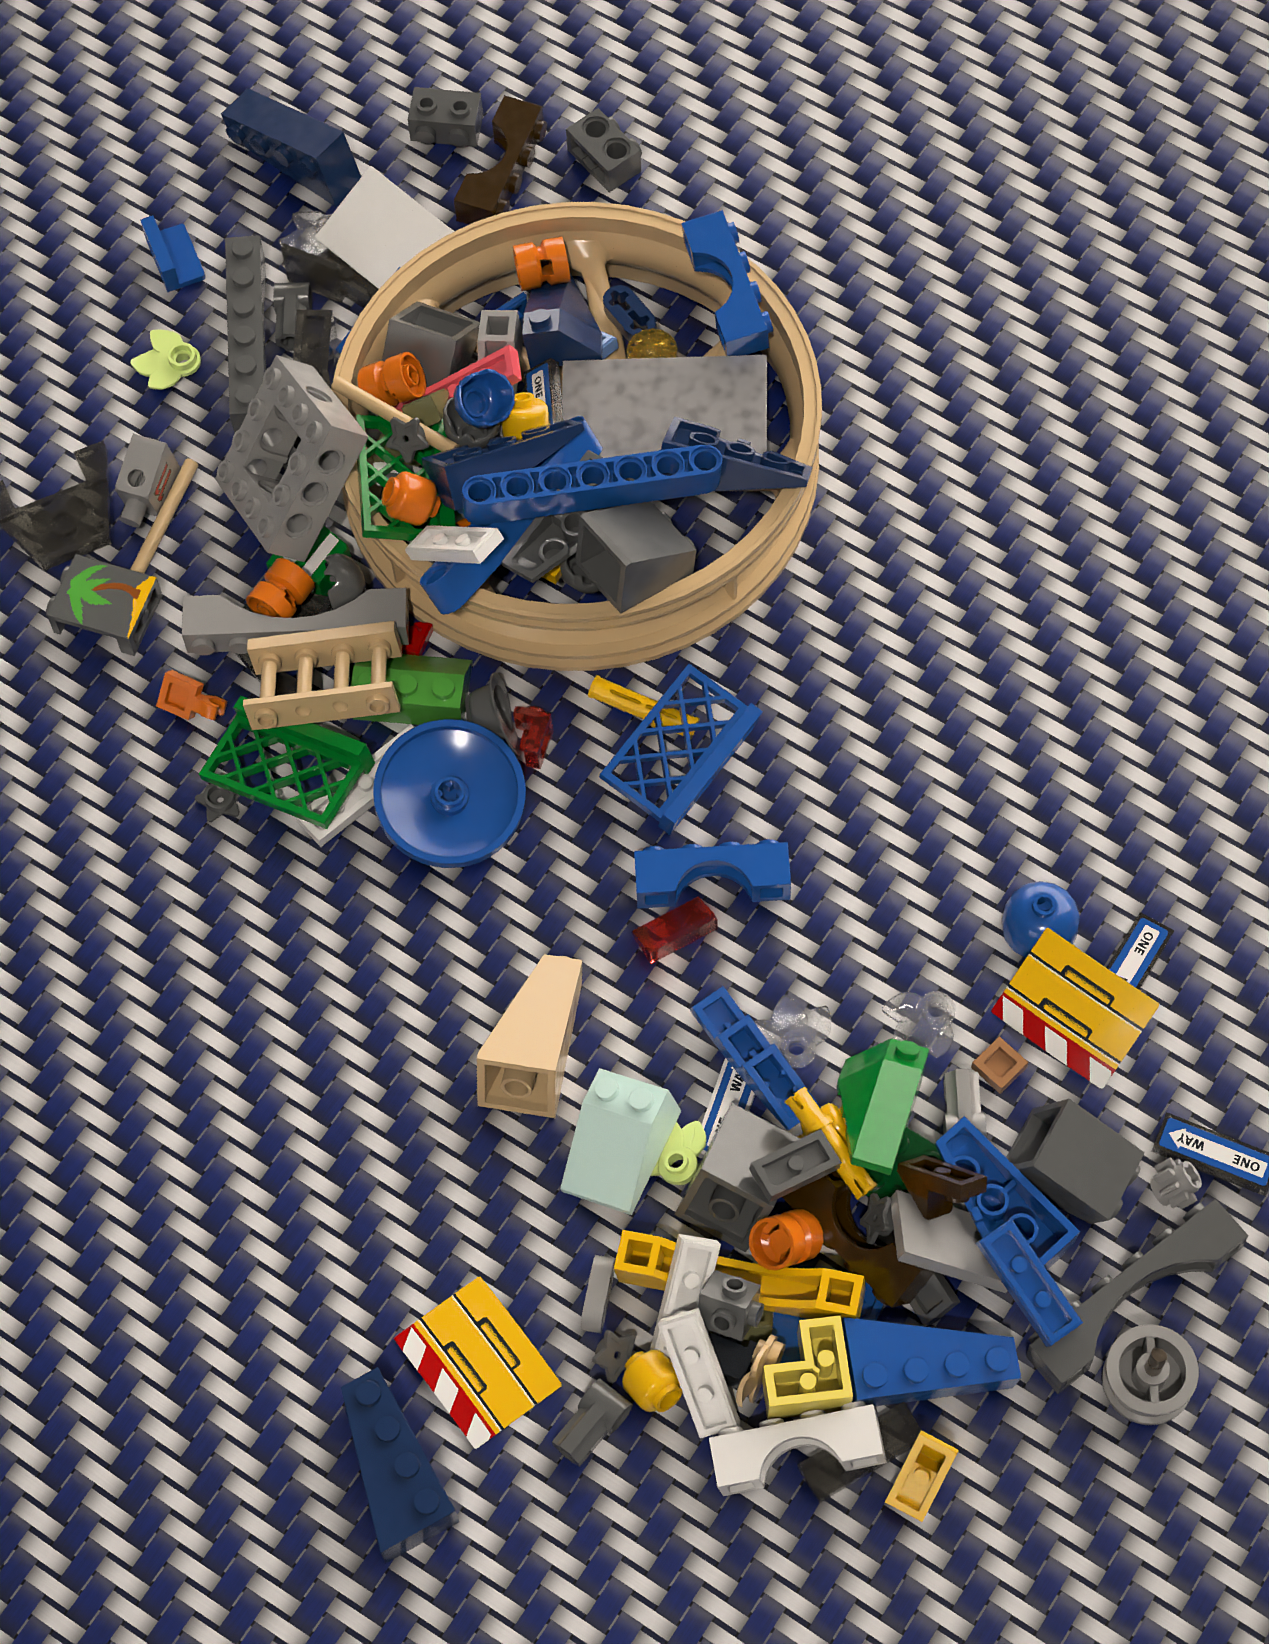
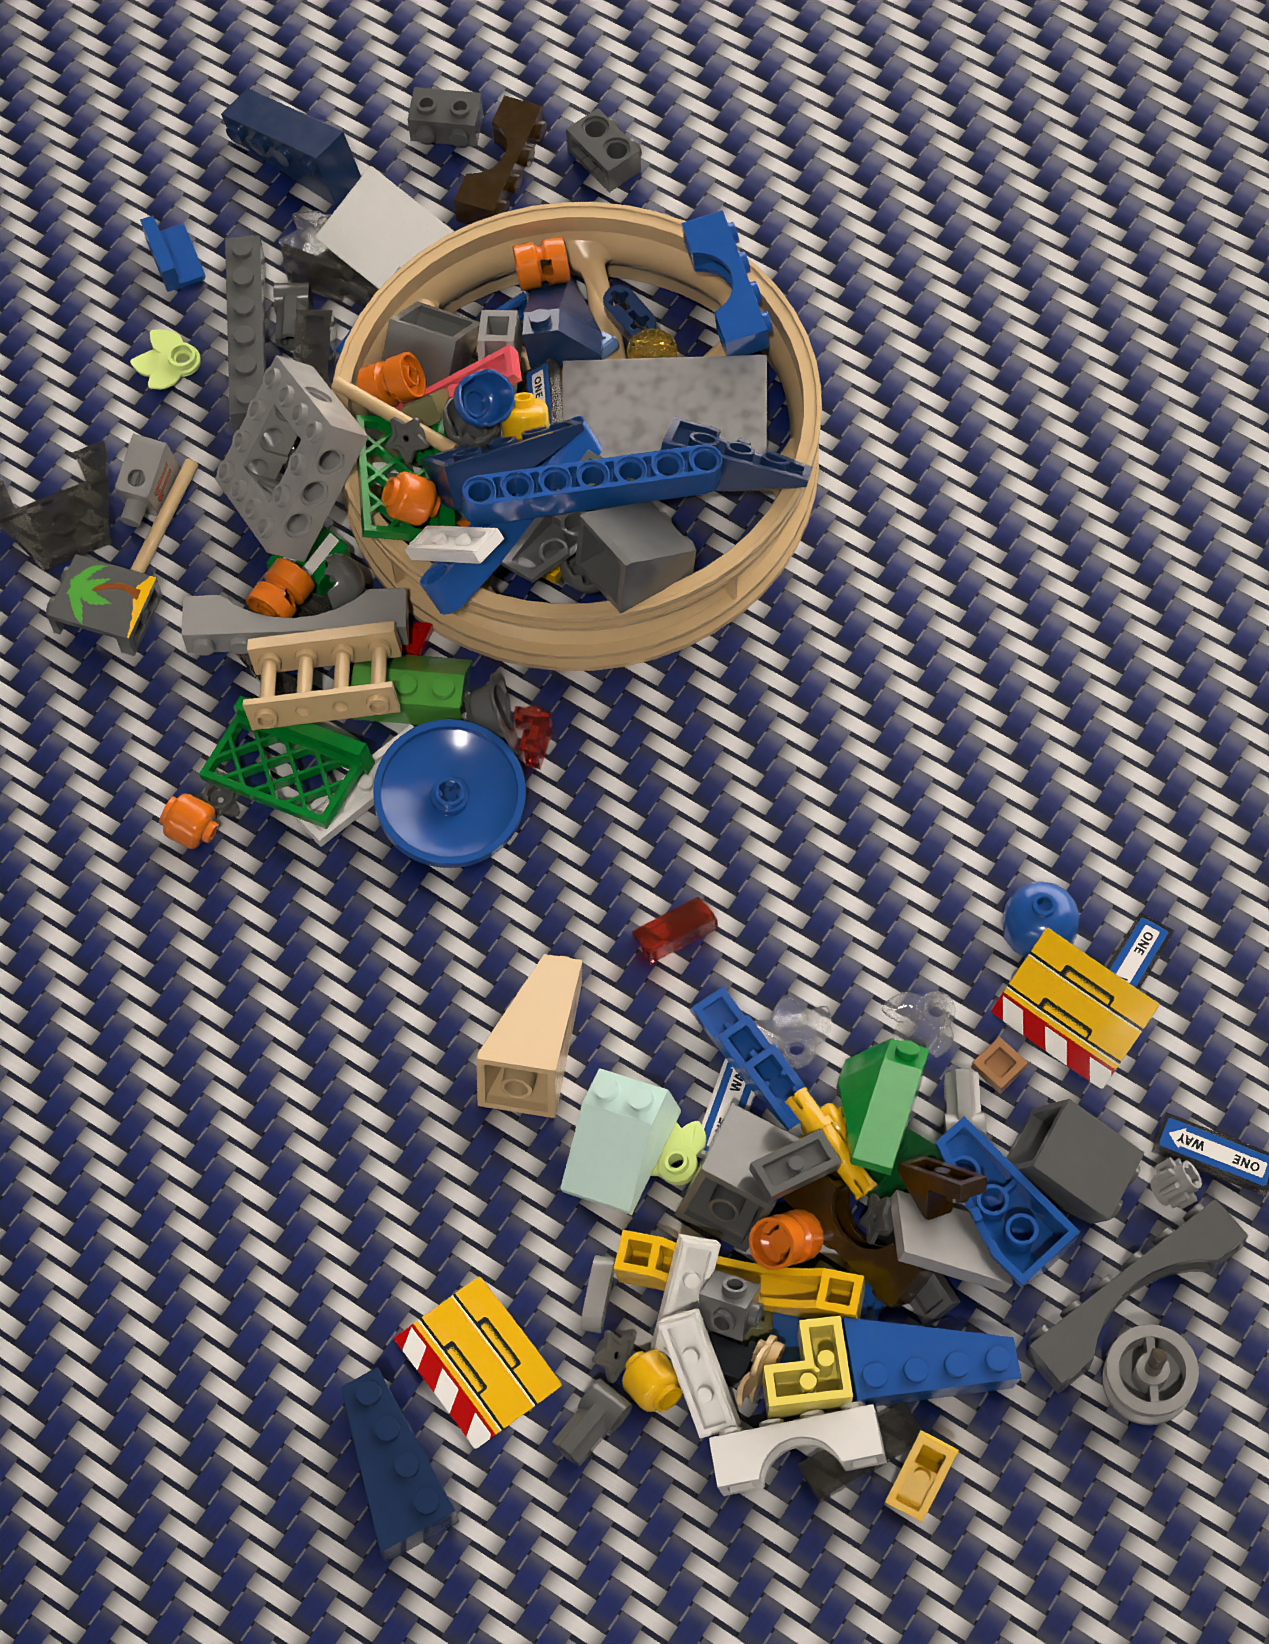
orange plate [156,670,227,720] -> none
yellow pin [588,675,700,740] -> none
blue fence [599,664,763,835] -> none
blue arch [634,839,791,909] -> none
blue tile [975,1219,1083,1347] -> none
none -> orange head [159,793,219,849]

